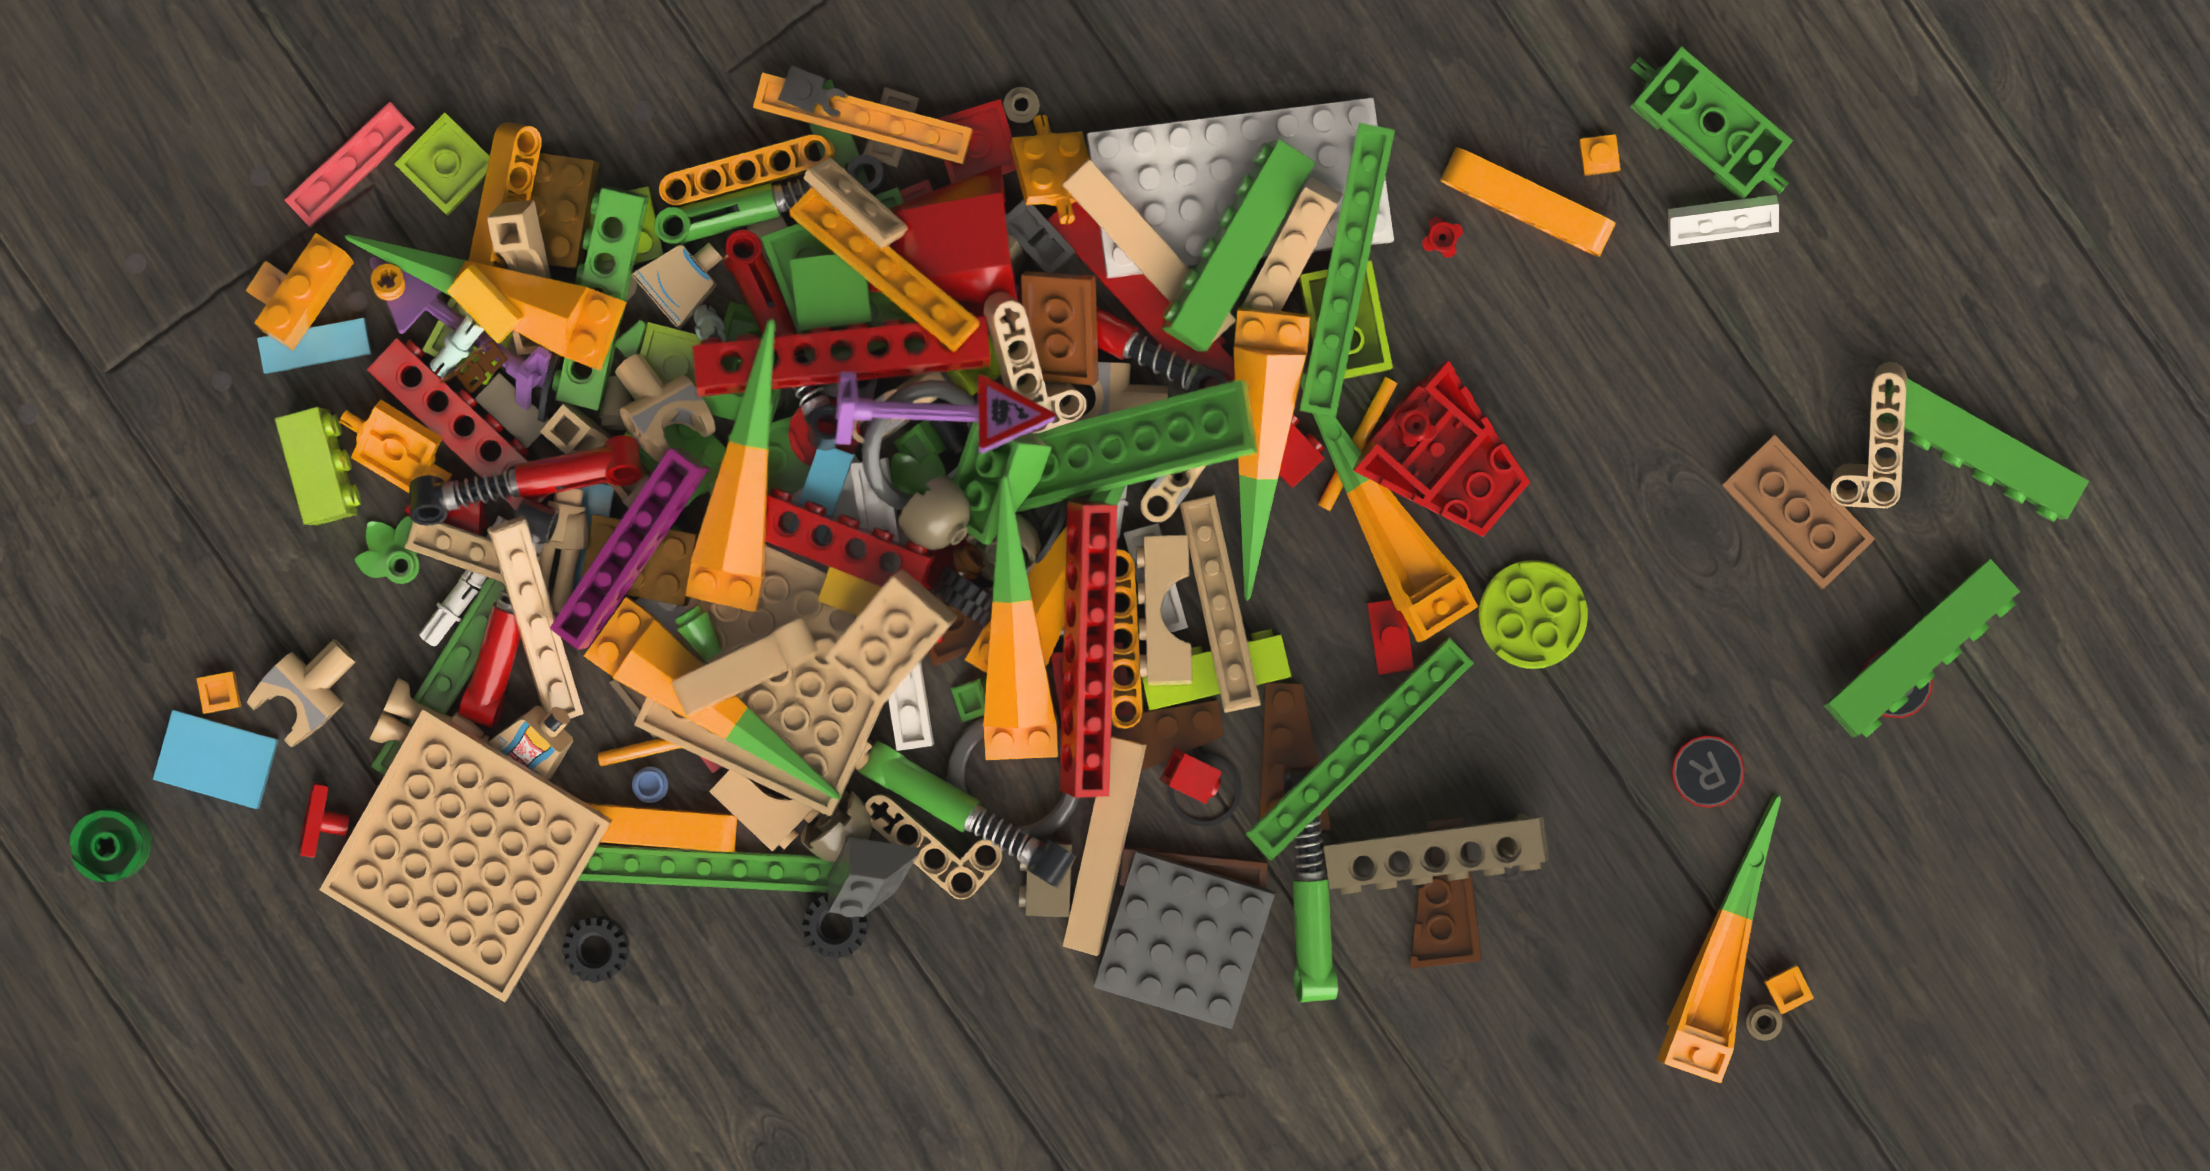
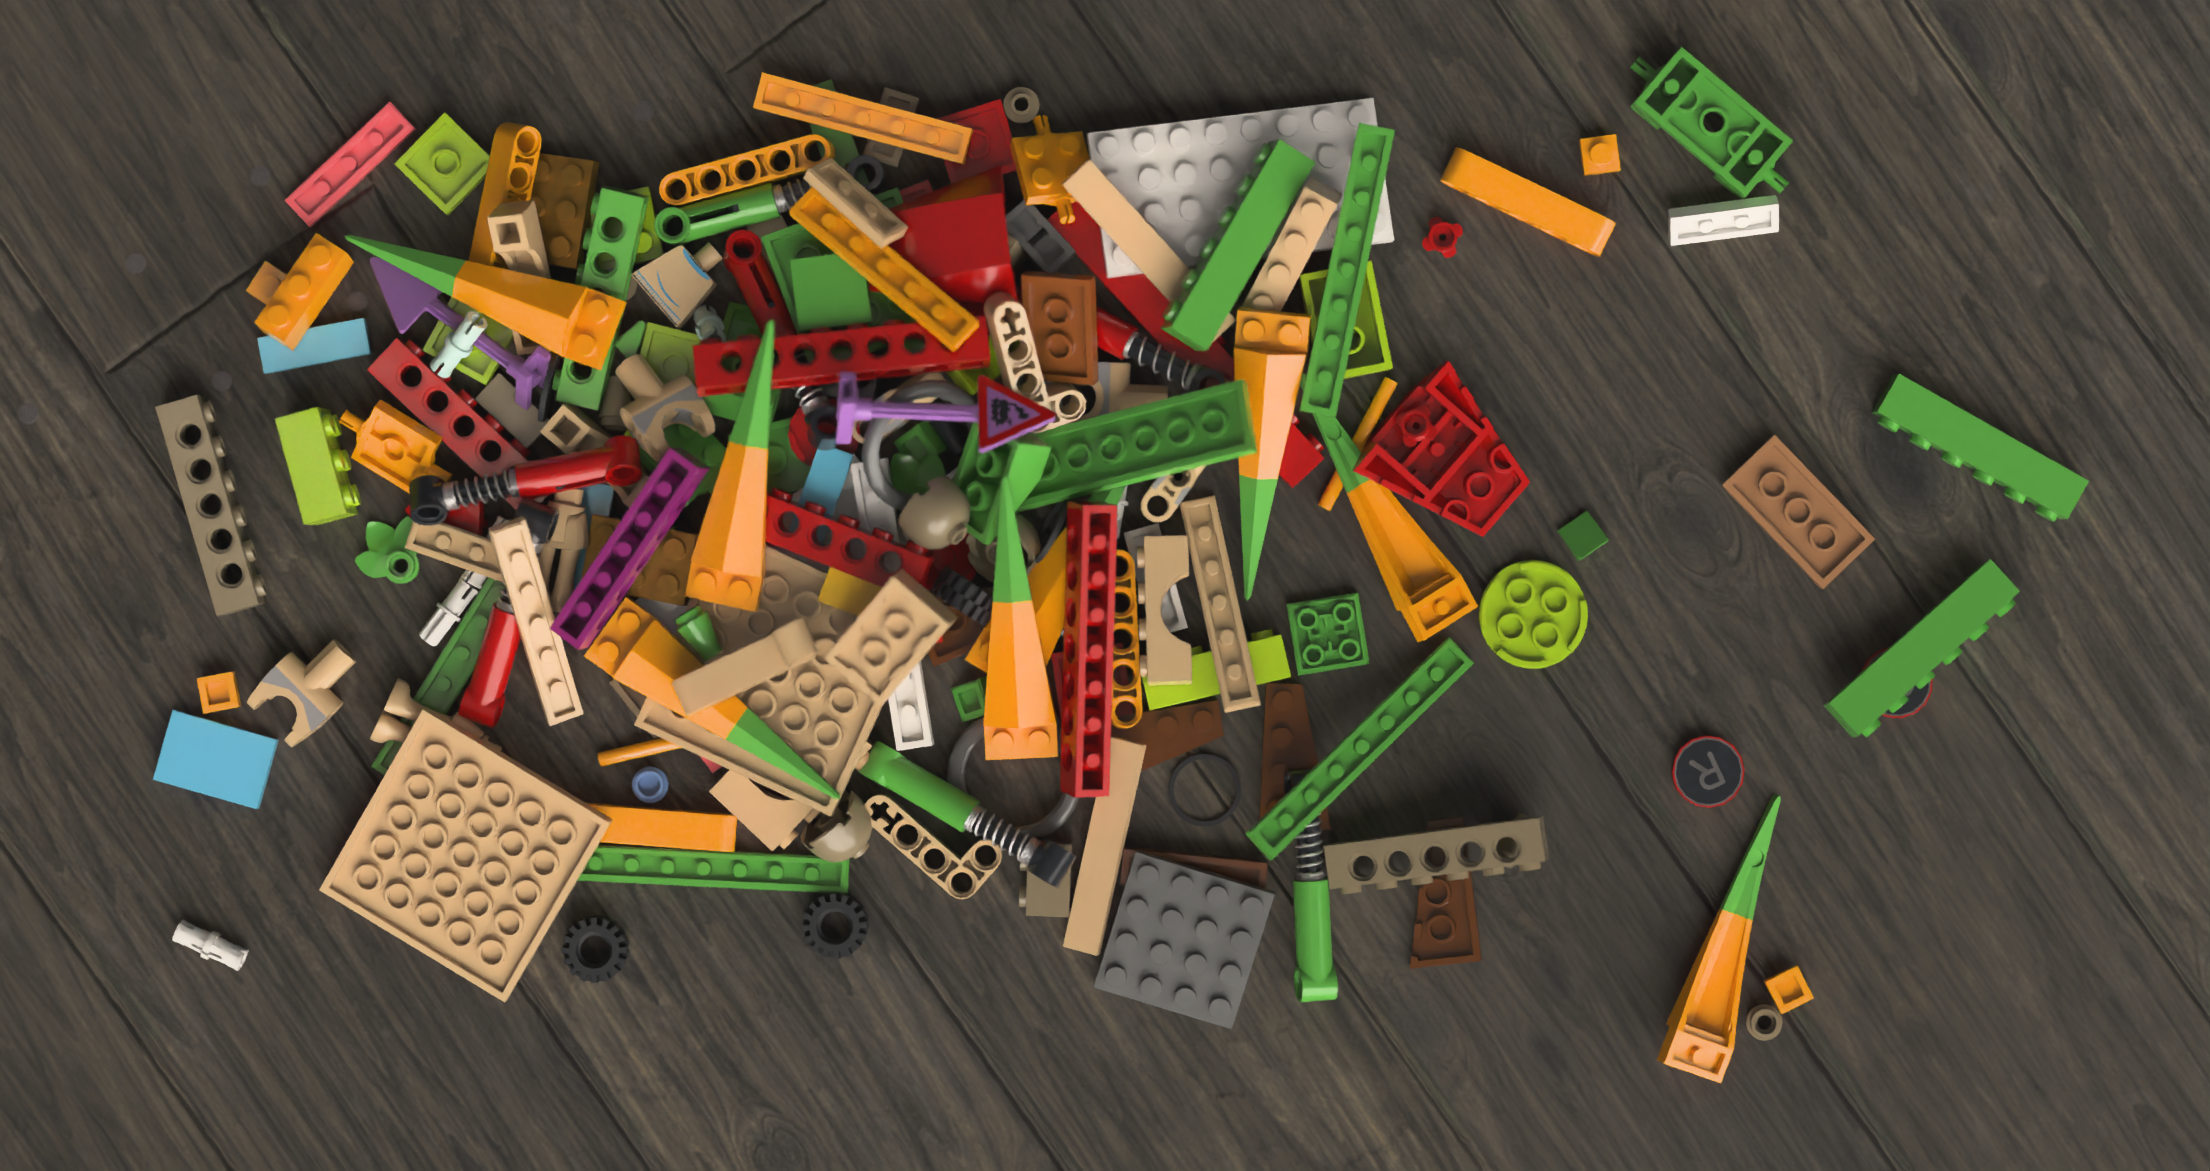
green brick [70,808,152,882] -> none
red tile [297,781,349,858] -> none
light orange bush [371,264,406,301] -> none
reddish brown piece [440,340,508,393] -> none
yellow tile [447,264,524,343] -> none
torso [487,705,573,780] -> none
black plate [778,65,848,117] -> none
dark grey slope [828,837,919,917] -> none
reddish brown plate [952,544,986,579] -> none
red brick [1159,747,1222,804] -> none
red tile [1367,600,1414,675] -> none
tan beam [1830,362,1907,508] -> none
none -> dark tan brick [155,395,267,616]
none -> white pin [172,920,248,971]
none -> bright green tile [1286,593,1370,676]
none -> bright green slope [1557,511,1609,561]

